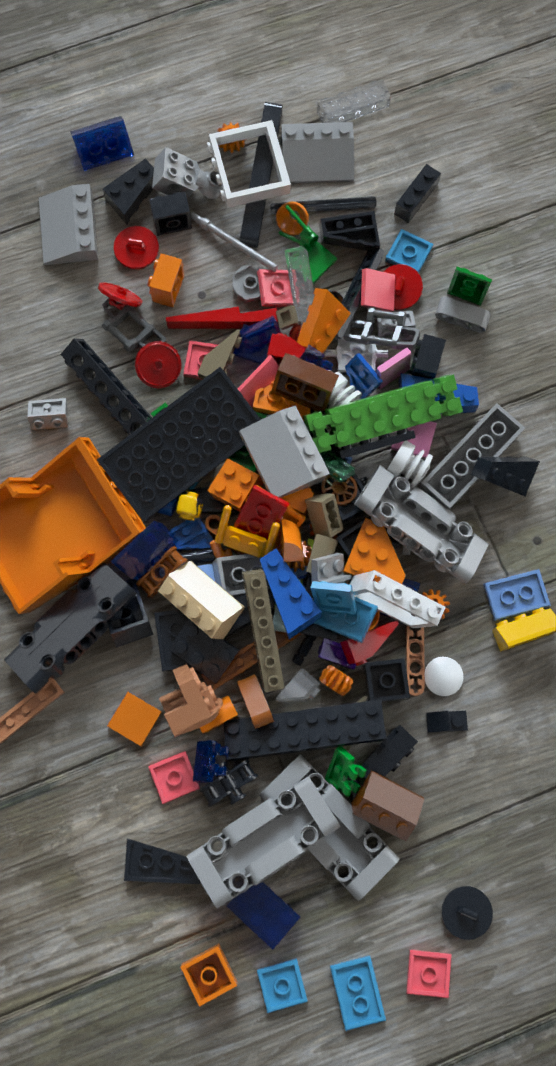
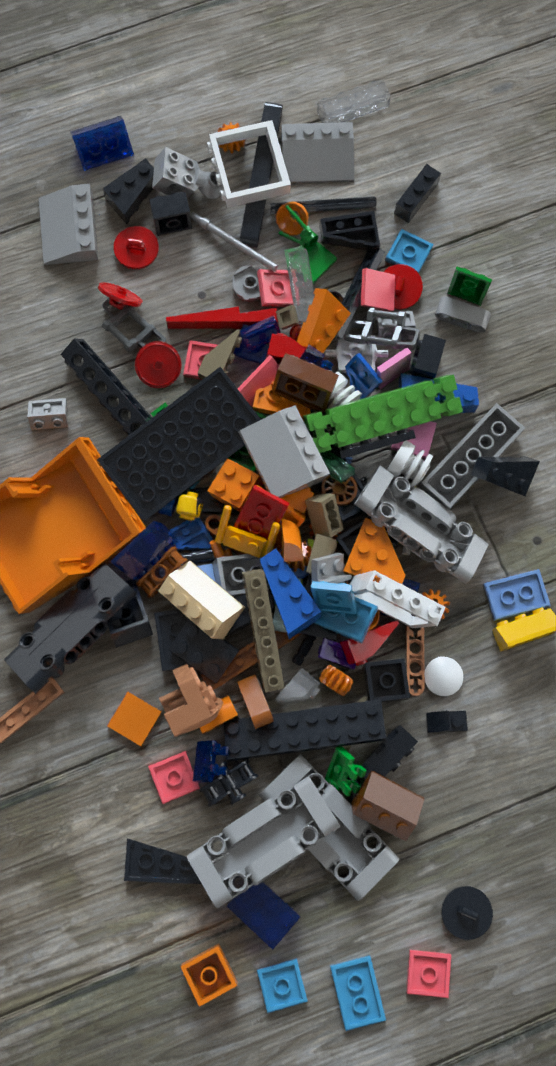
orange brick [148,253,185,308] -> none

